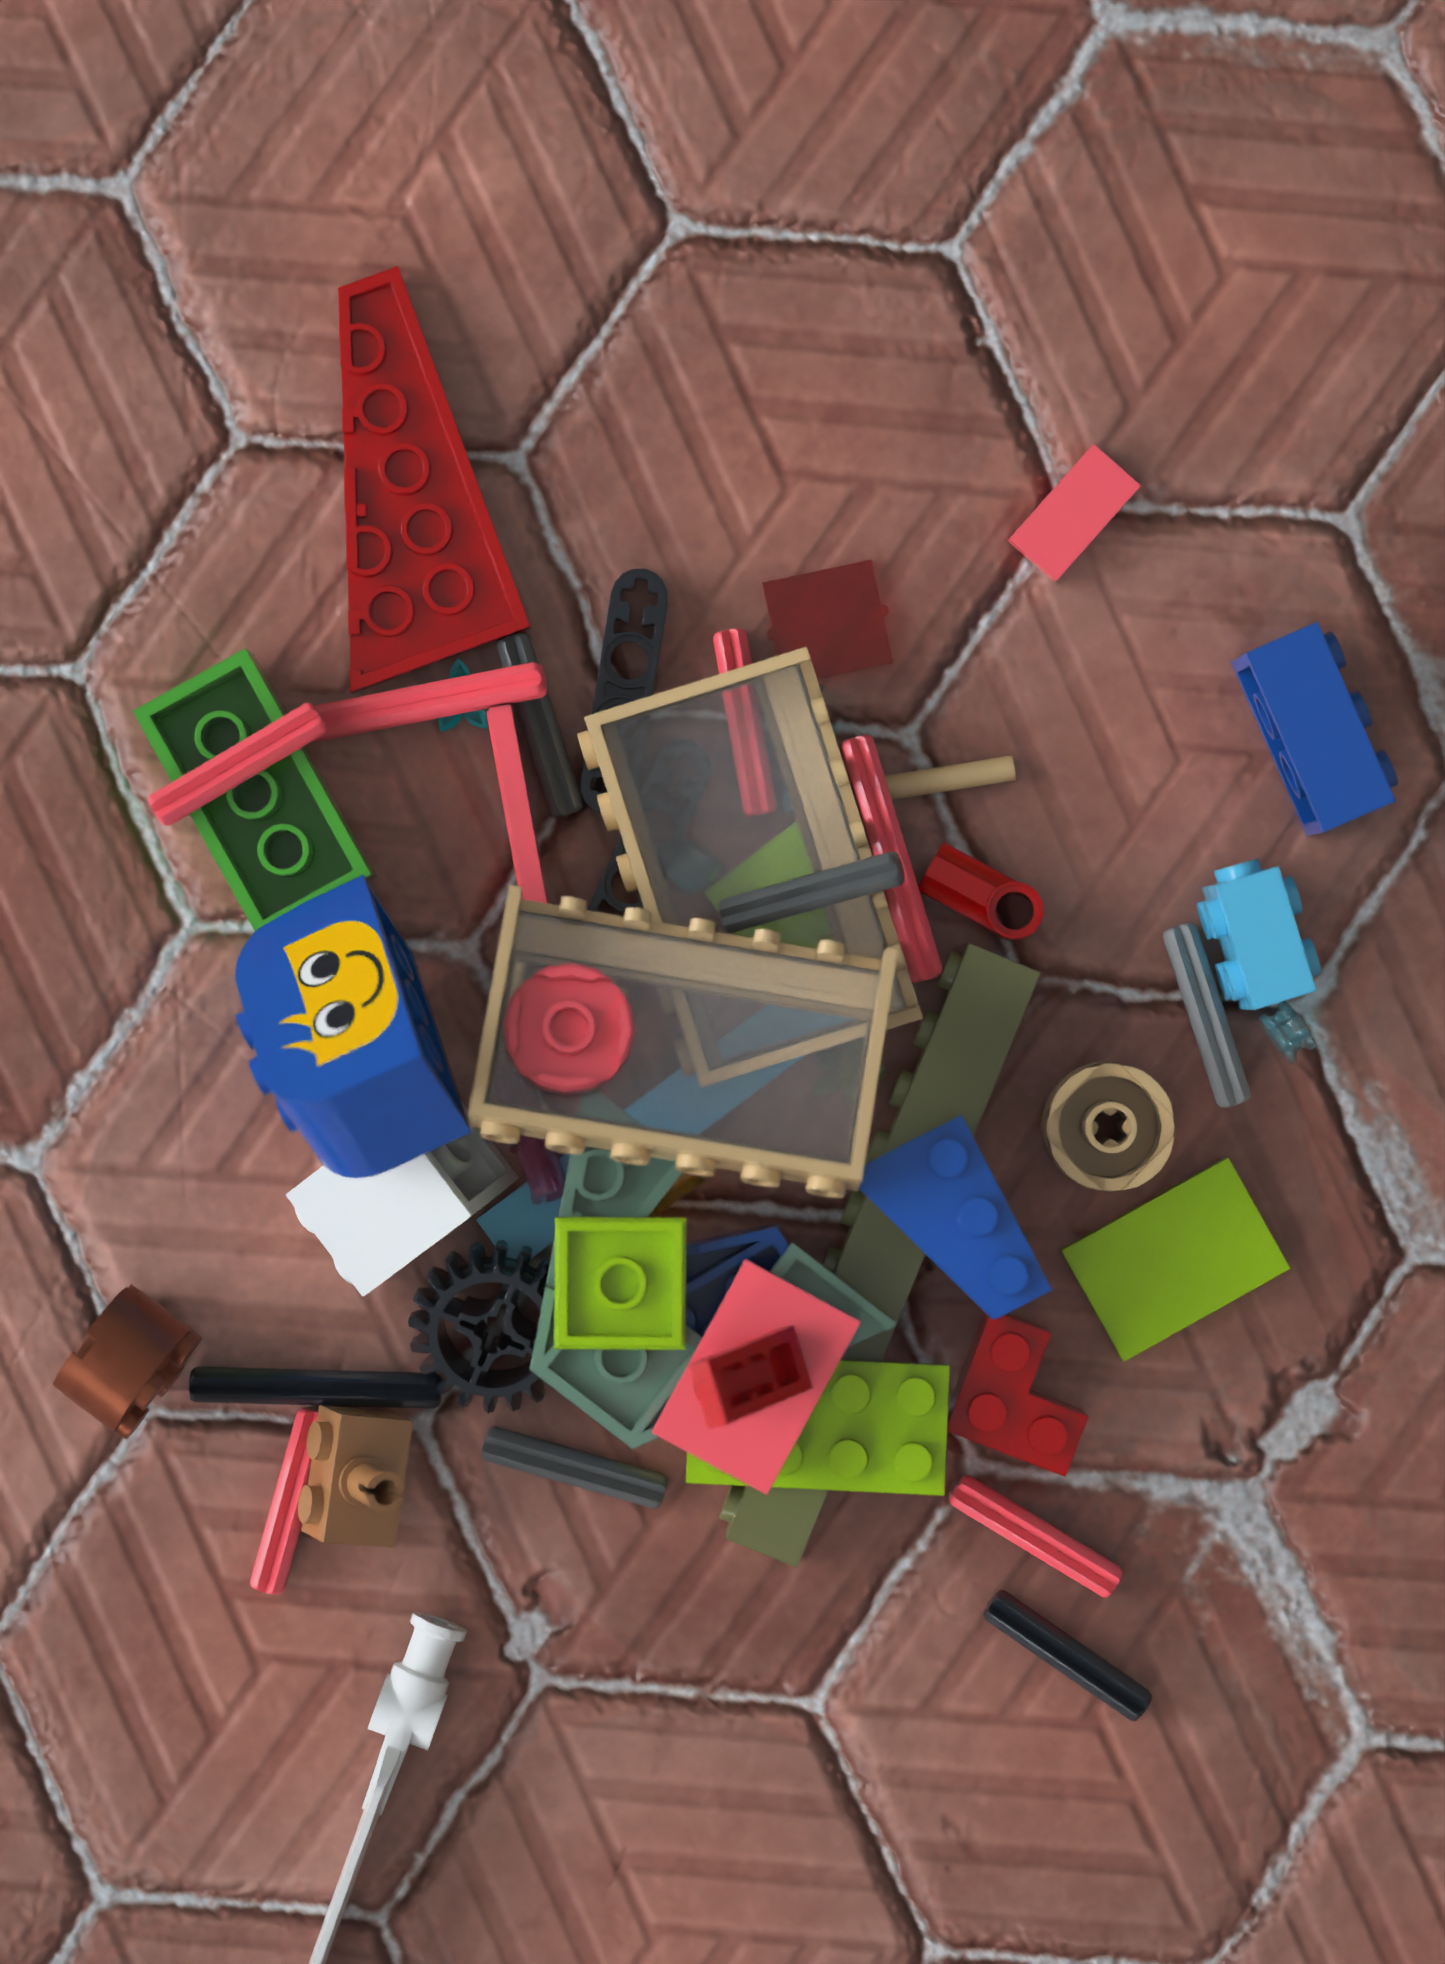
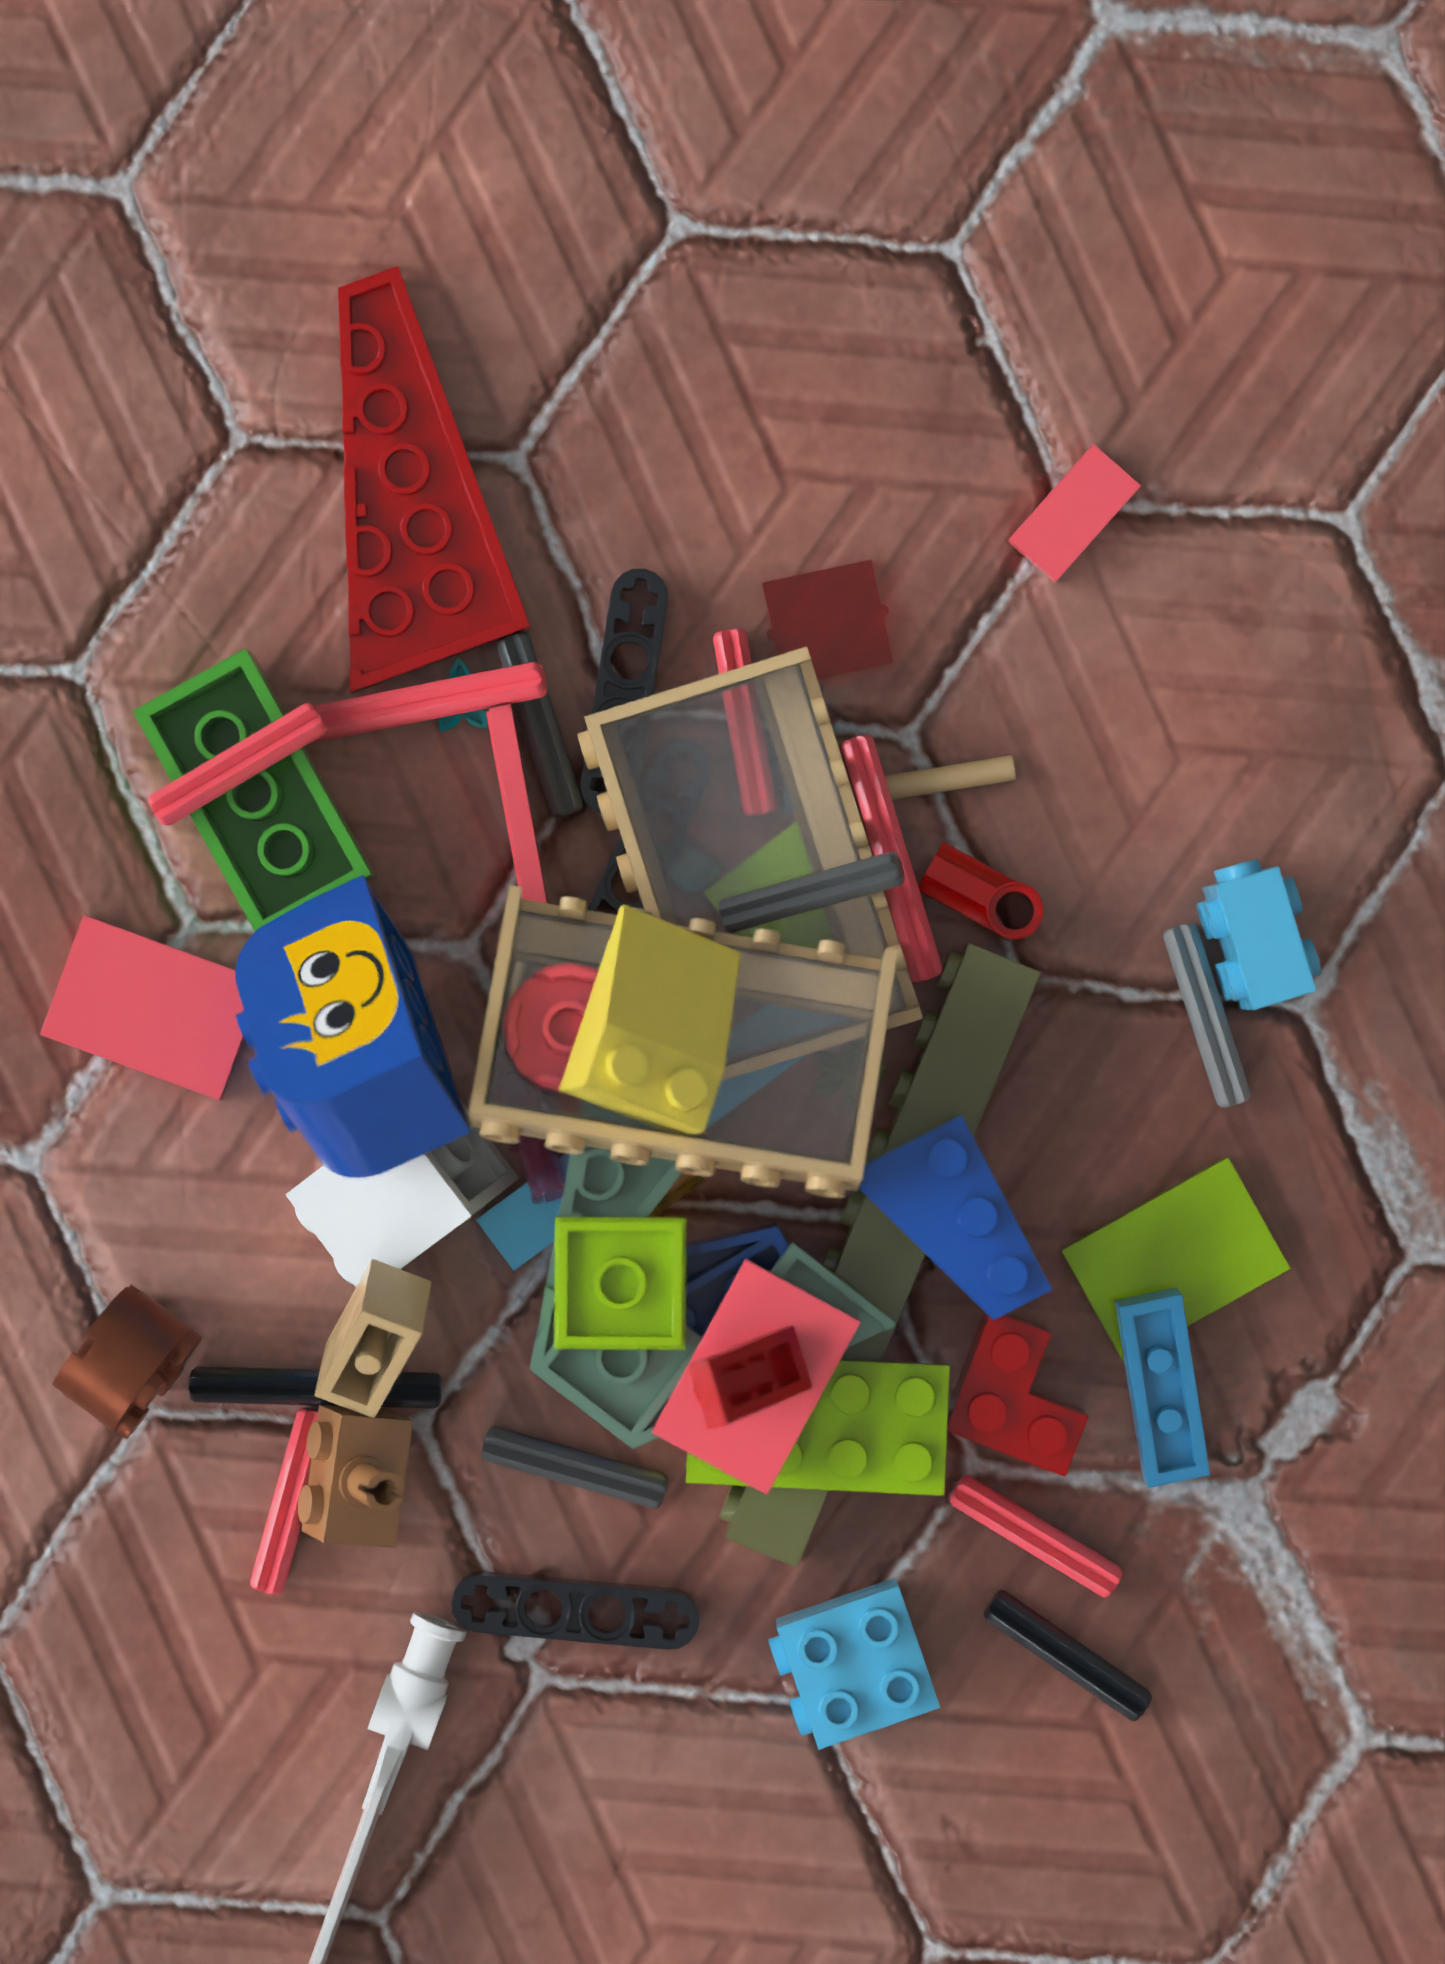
black gear [408,1240,551,1414] -> none
tan brick [1040,1061,1175,1192] -> none
blue brick [1231,622,1398,836] -> none
clear light blue bush [1258,1001,1317,1064] -> none
none -> coral tile [40,915,244,1100]
none -> tan brick [314,1259,432,1418]
none -> black beam [451,1571,699,1650]
none -> light yellow slope [558,905,741,1136]
none -> medium azure brick [768,1577,940,1750]
none -> dark azure plate [1114,1287,1210,1488]

